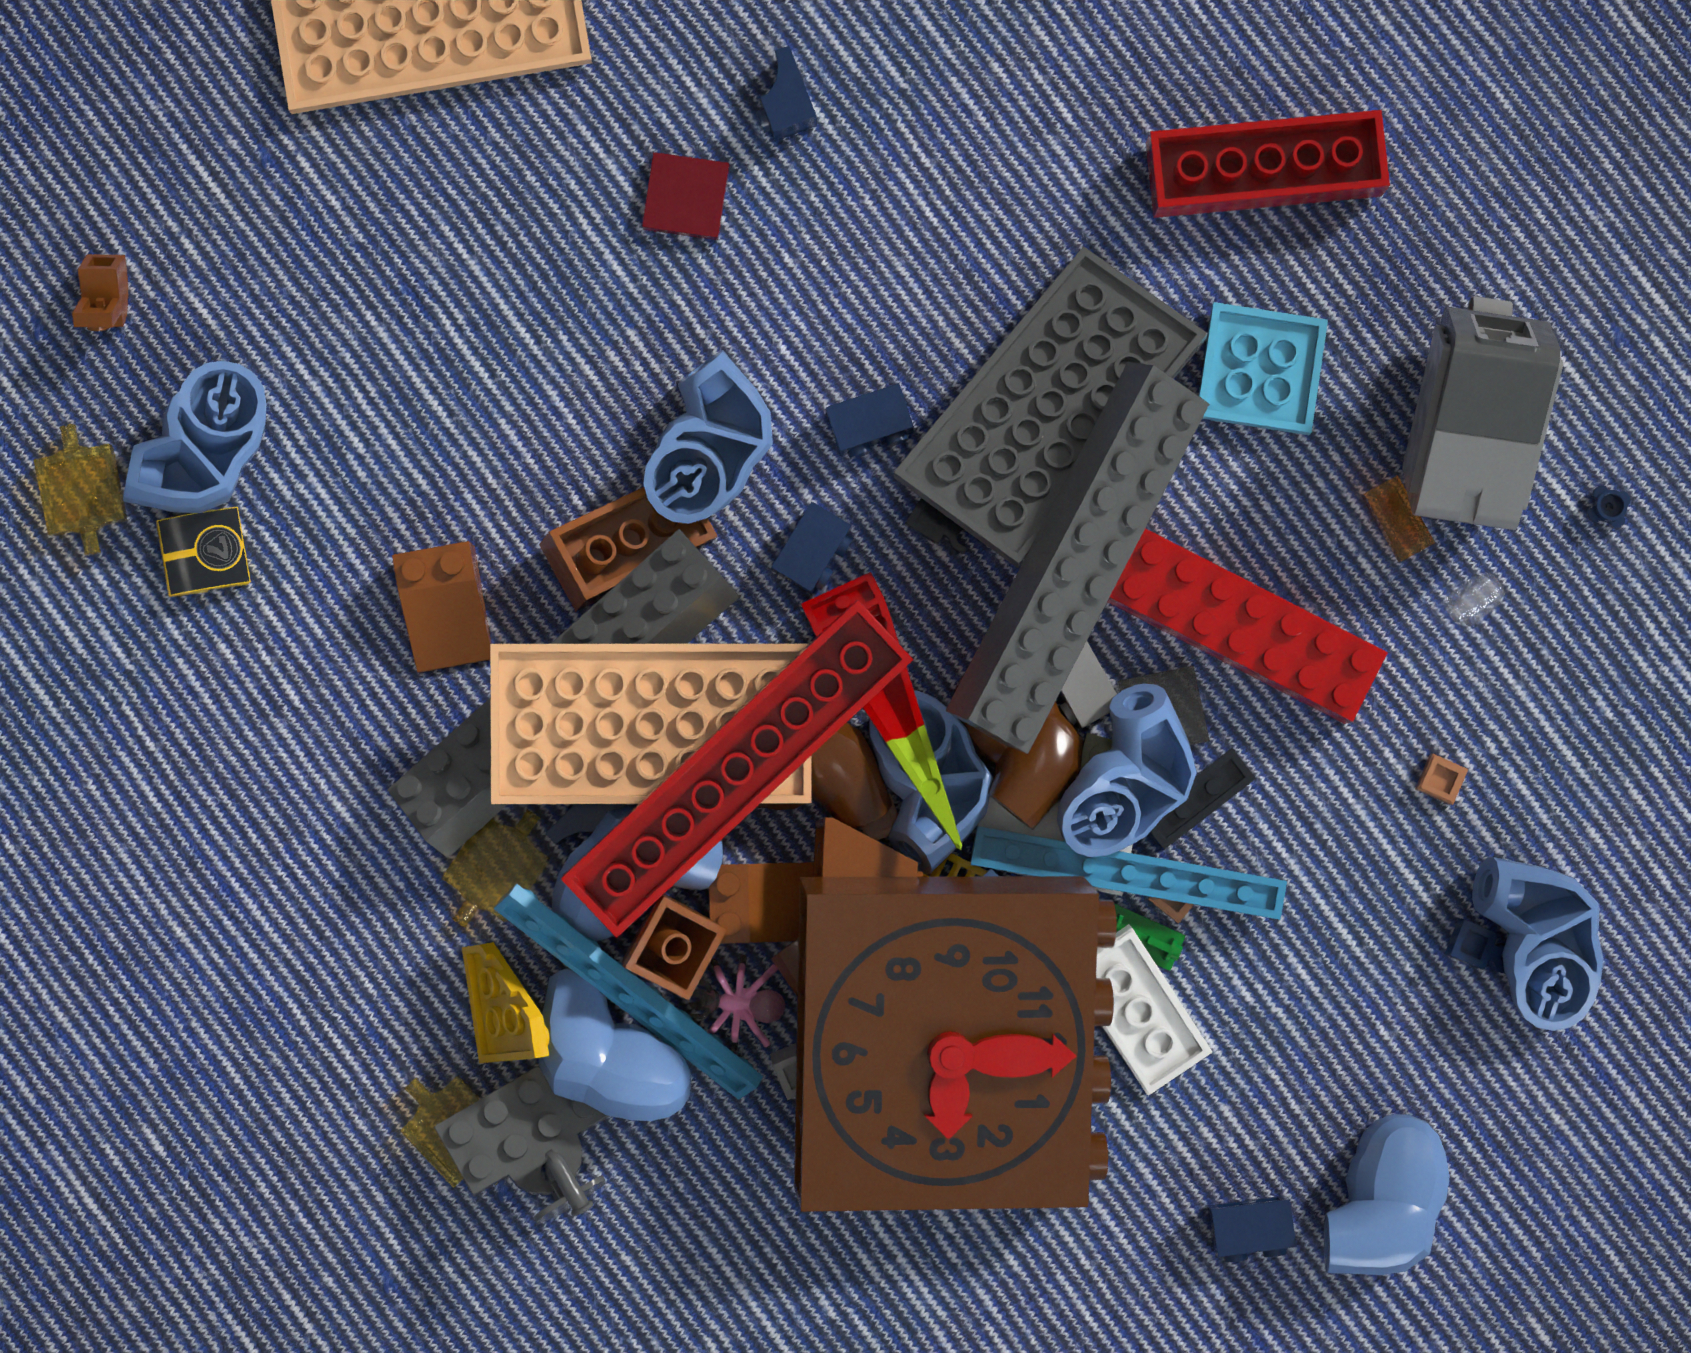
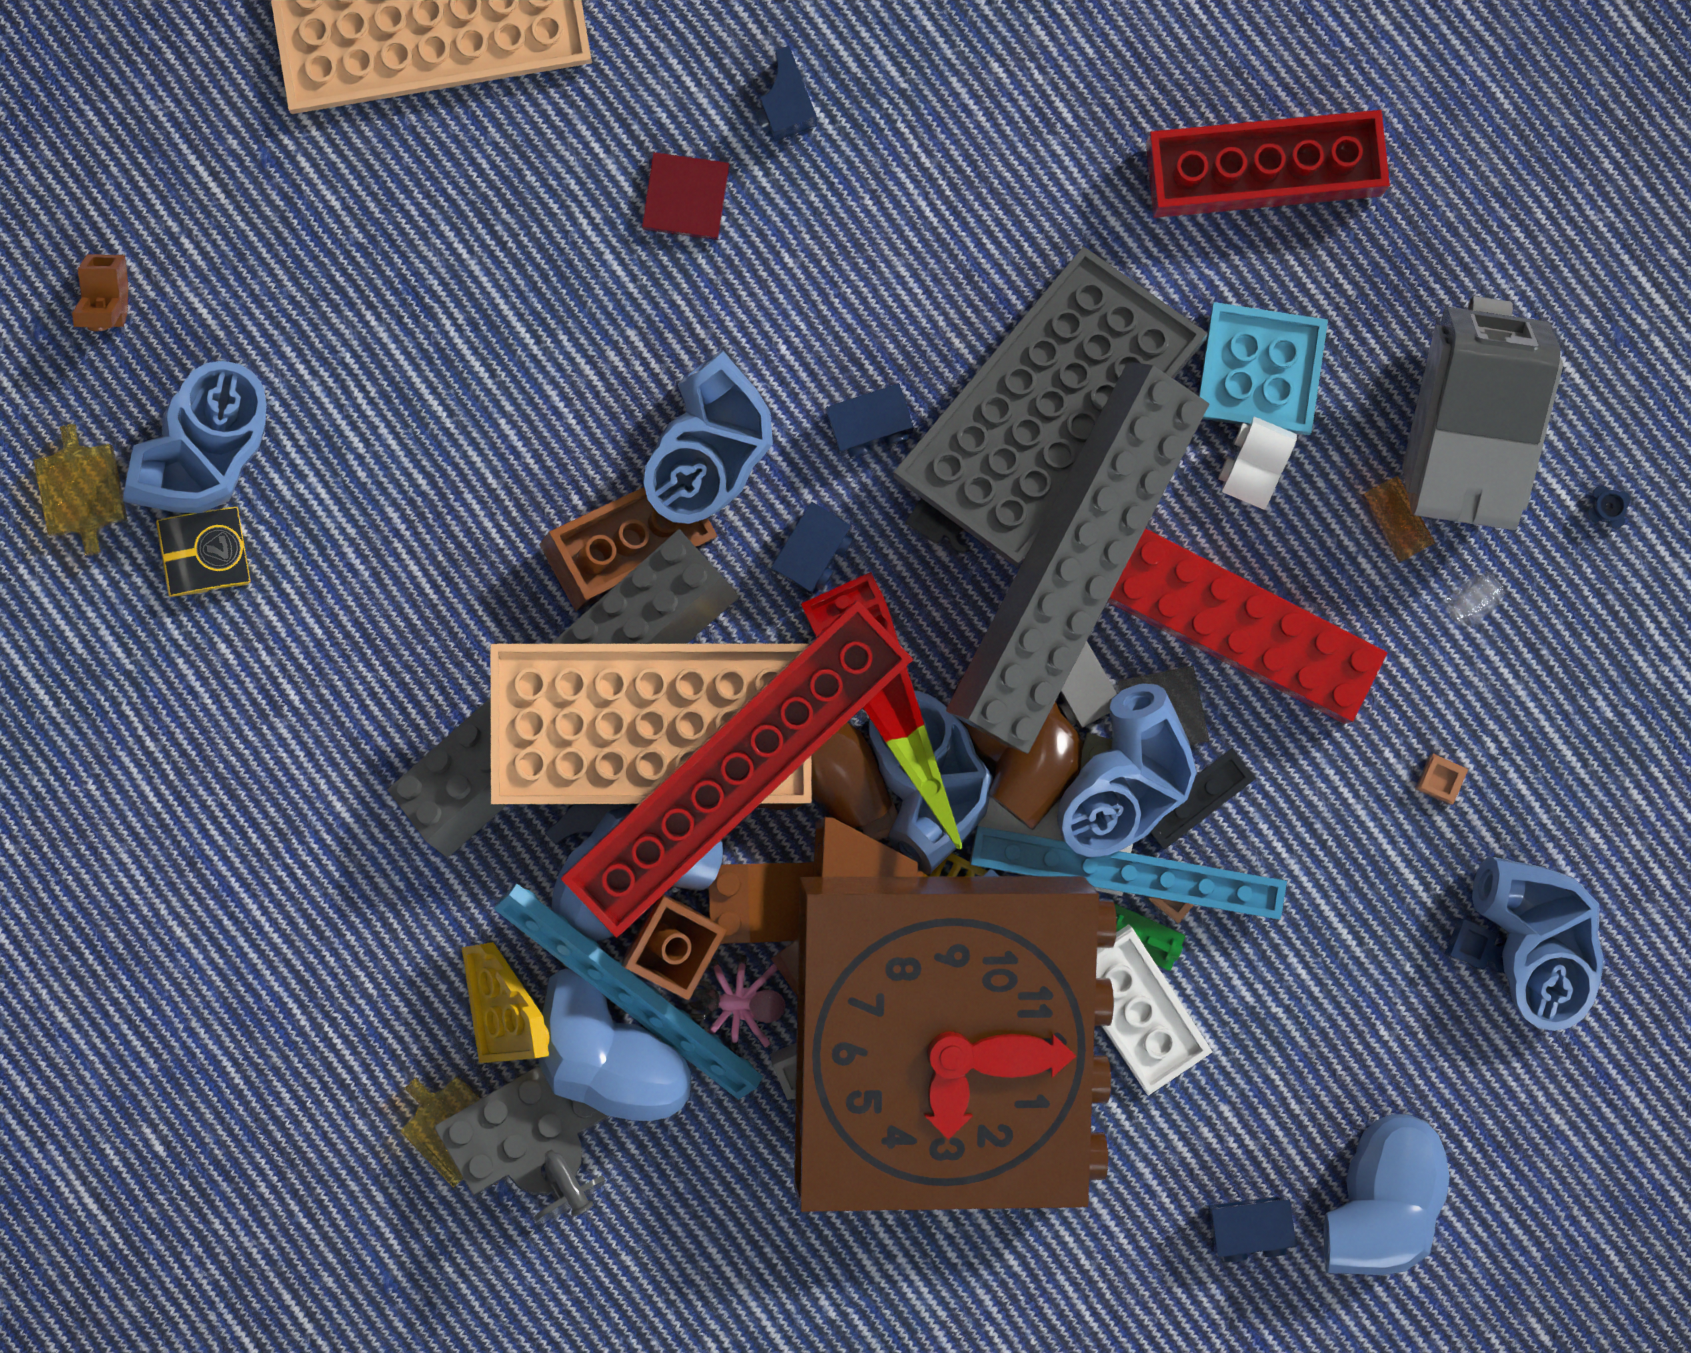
dark orange slope [392,541,492,673] -> none
clear yellow plate [441,809,551,928] -> none
none -> white brick [1218,417,1297,510]

